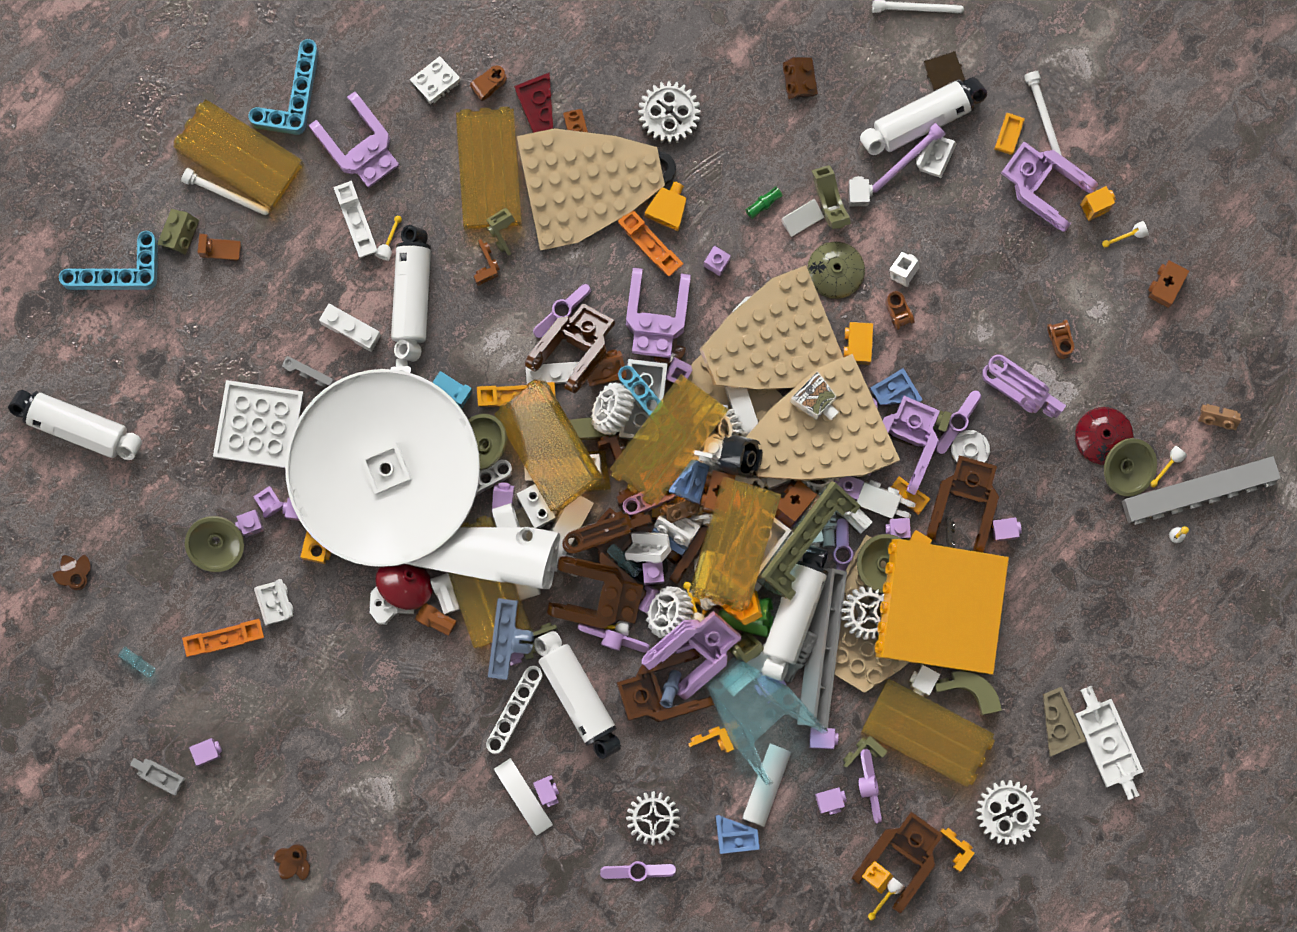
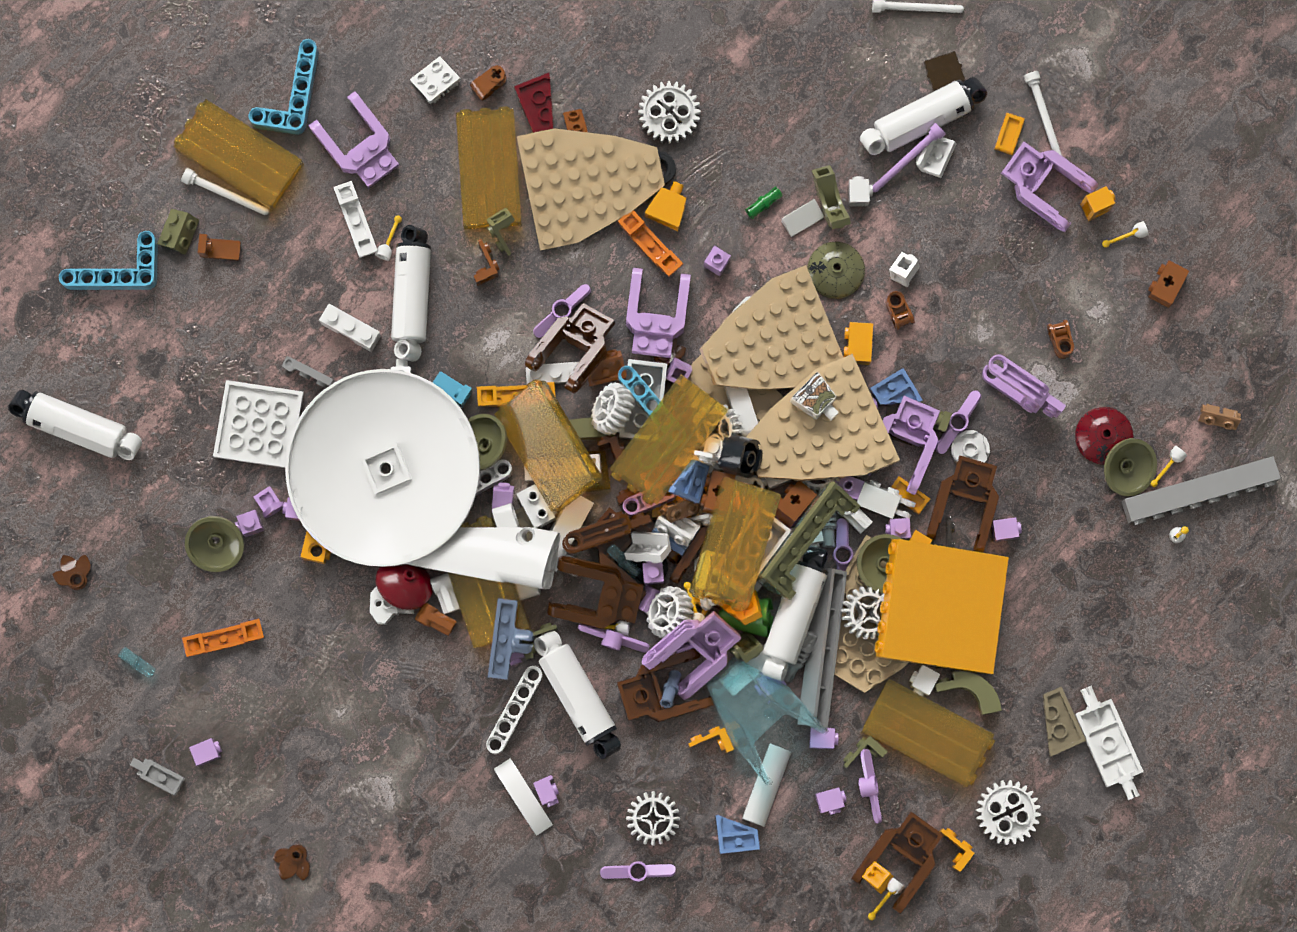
white bracket [254,579,293,626] -> none
reddish brown bracket [783,57,818,99] -> none

